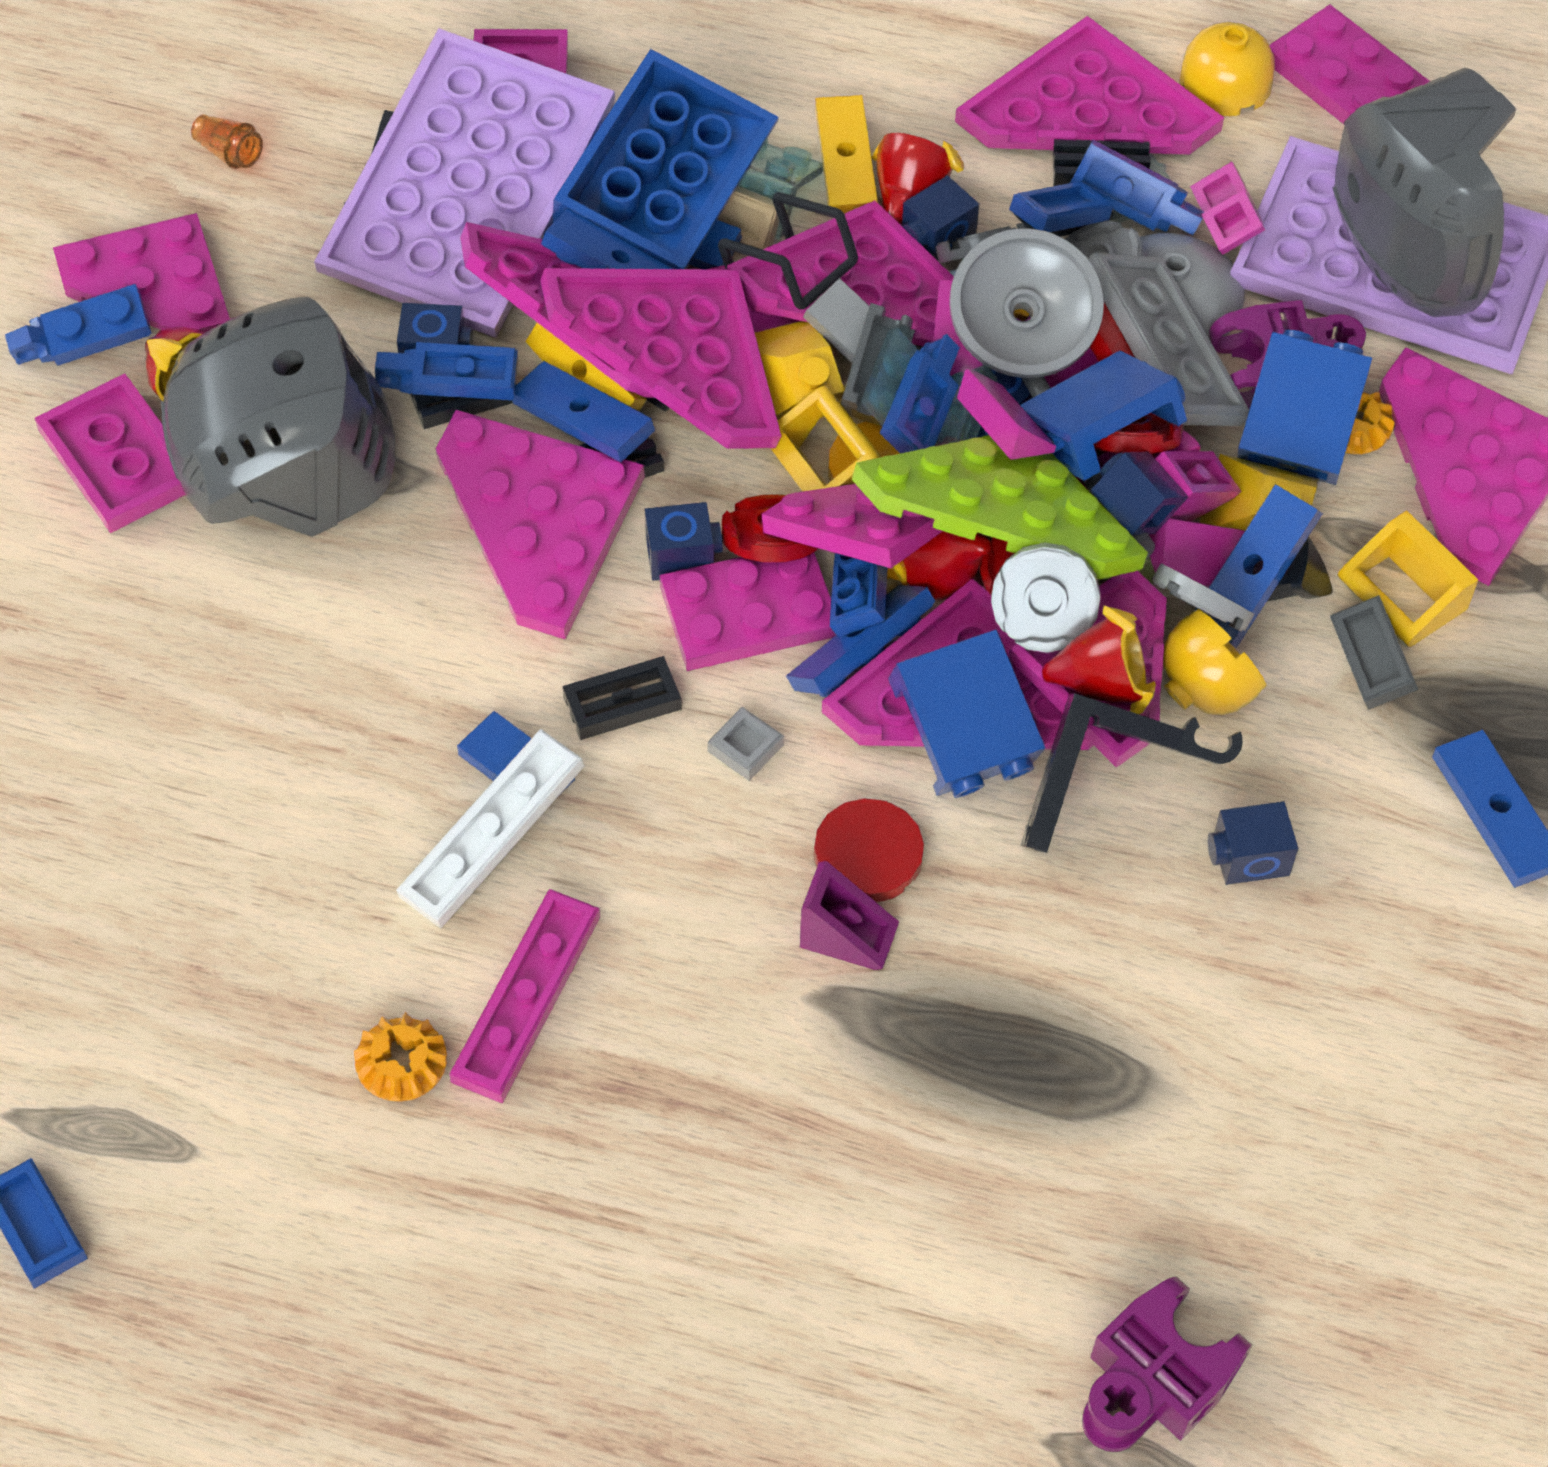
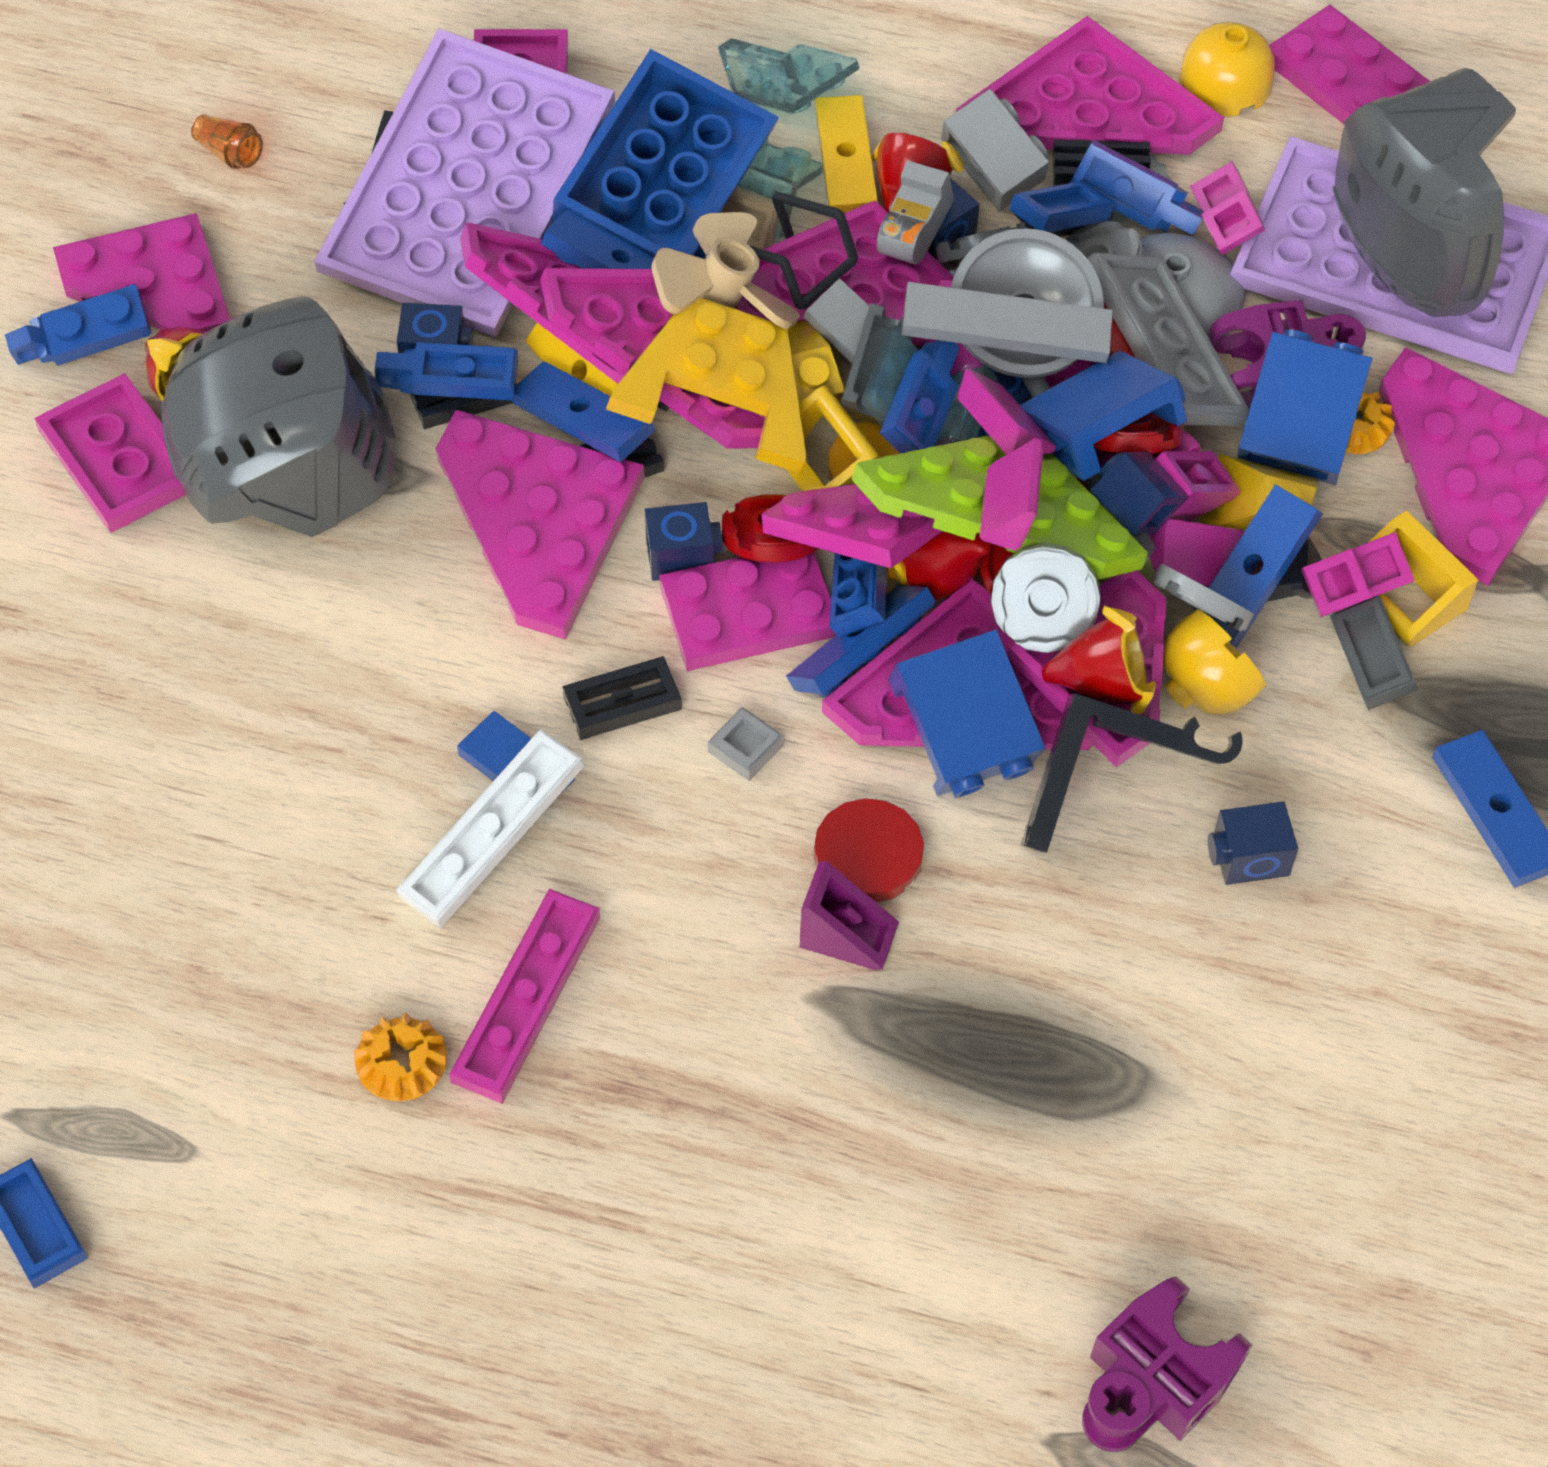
none -> yellow wing [606,298,806,473]
none -> tan piece [651,212,800,329]
none -> clear light blue bracket [718,38,860,114]
none -> light grey leg [877,161,954,264]
none -> light grey tile [901,282,1113,363]
none -> light grey brick [941,89,1049,212]
none -> dark pink slope [979,438,1044,551]
none -> dark pink slope [1301,532,1415,617]

